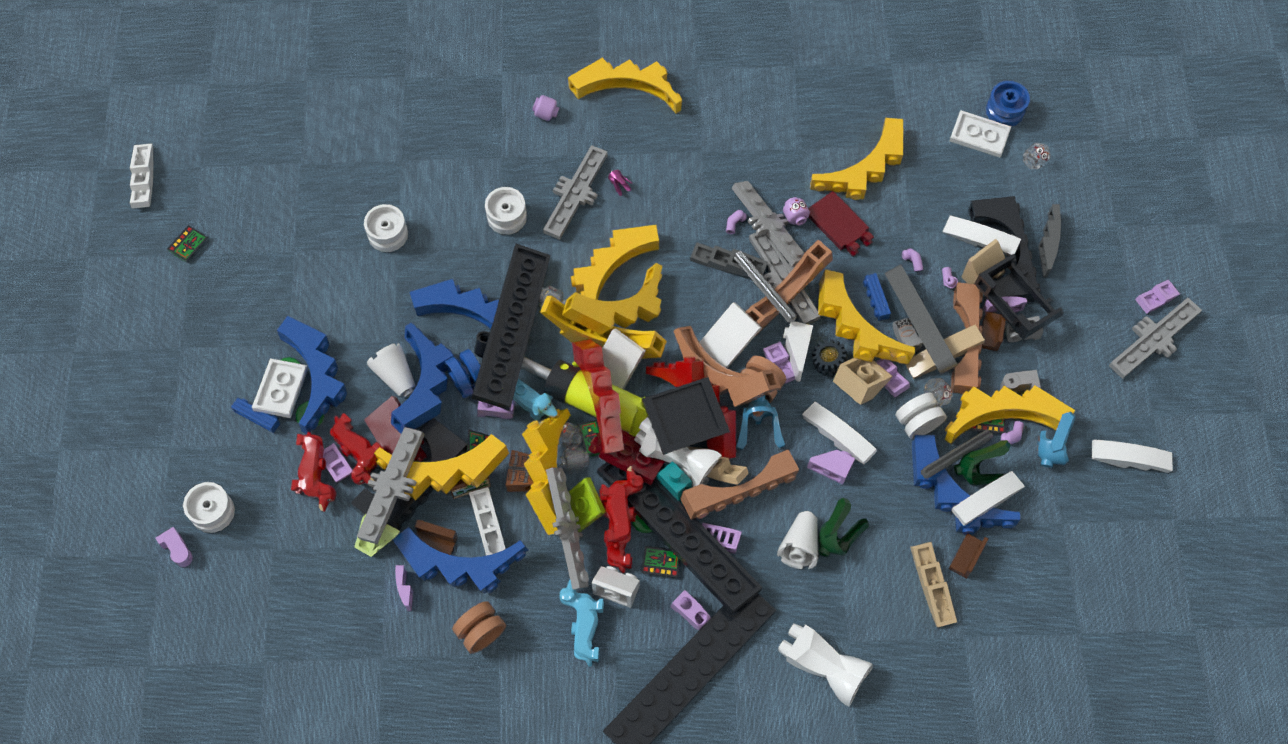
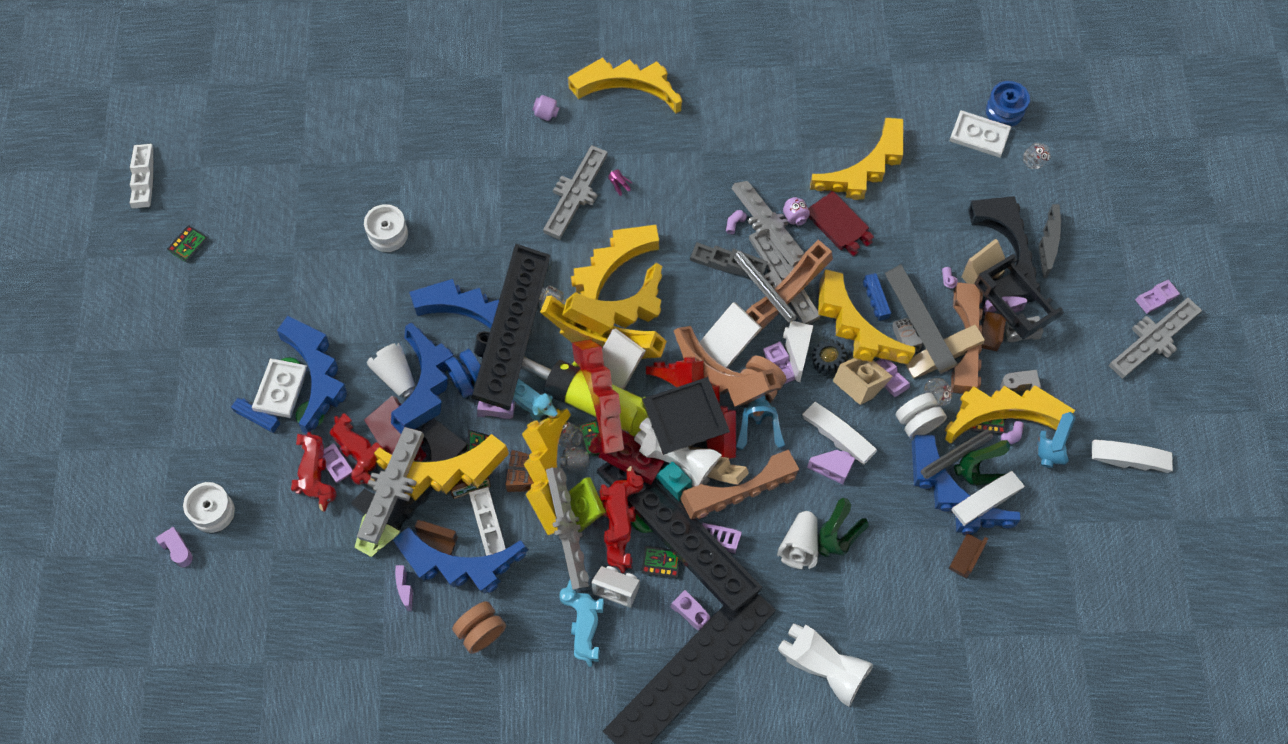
white wheel [485,187,527,235] -> none
lavender arm [902,249,924,272] -> none
tan slope [910,542,957,627] -> none
white slope [942,216,1021,256] -> none

